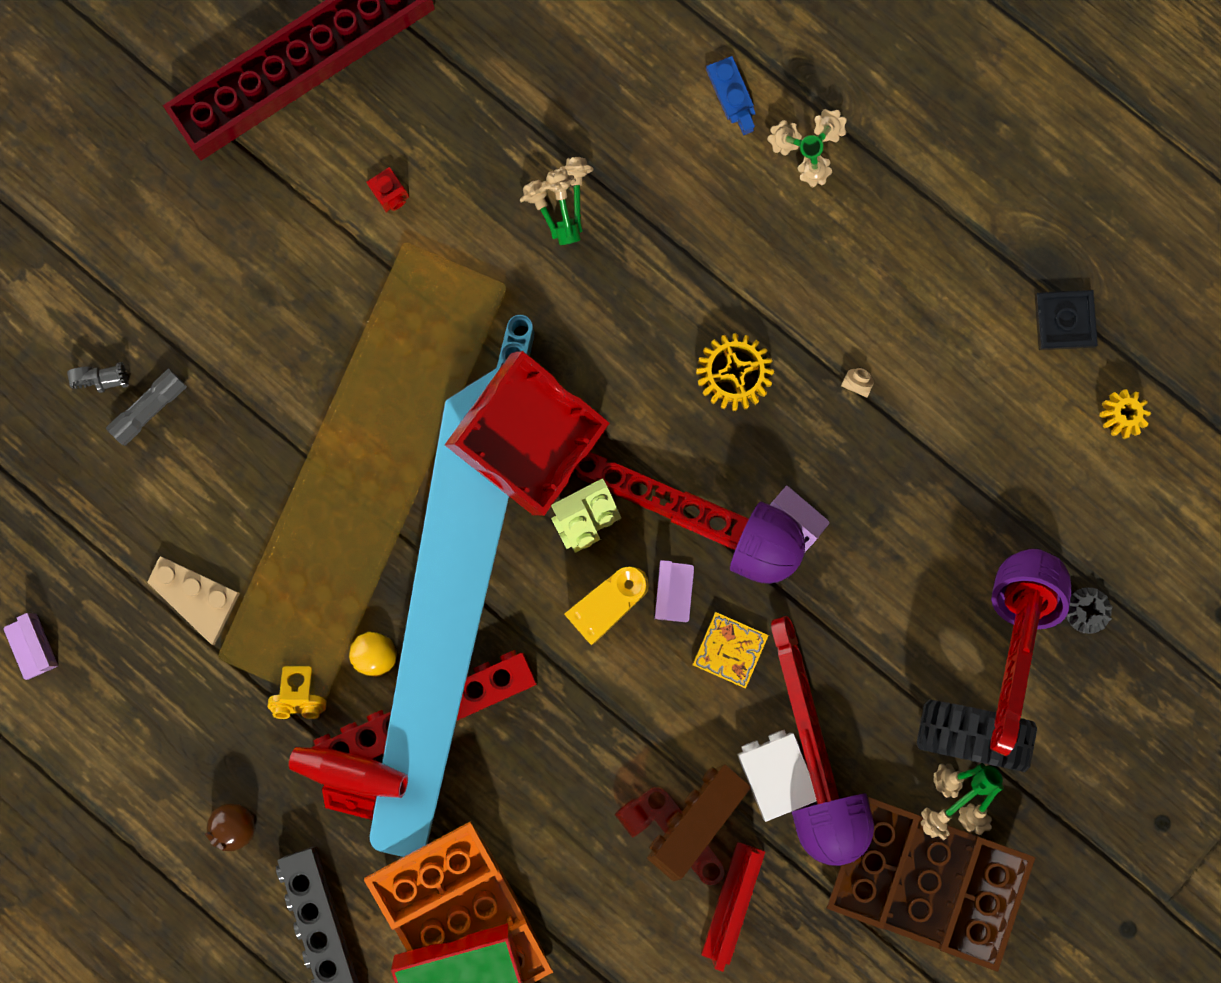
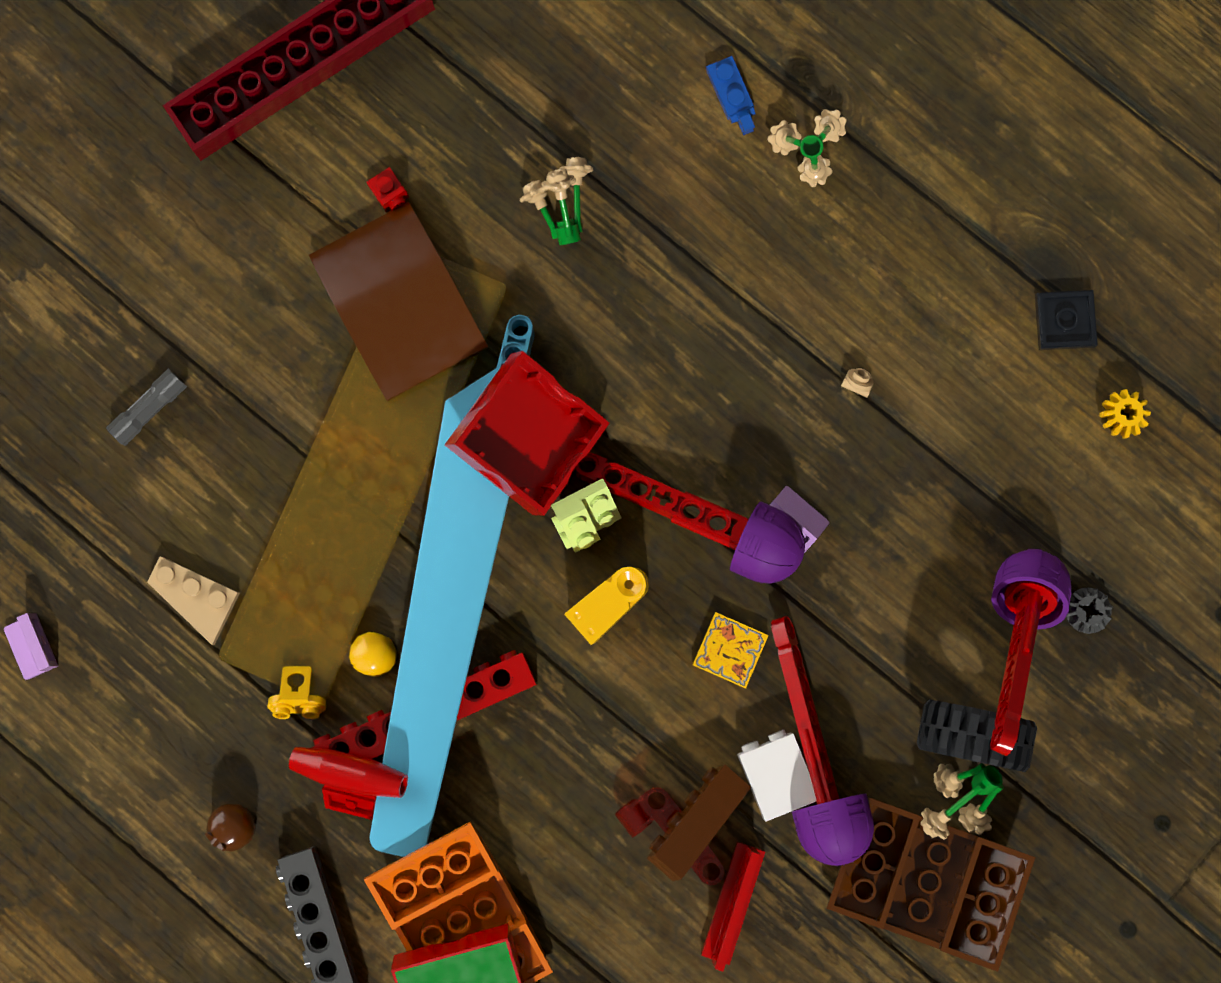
dark grey connector [67,362,129,393] -> none
lavender panel [654,560,694,622] -> none
yellow gear [696,333,774,411] -> none
none -> reddish brown slope [309,202,488,402]

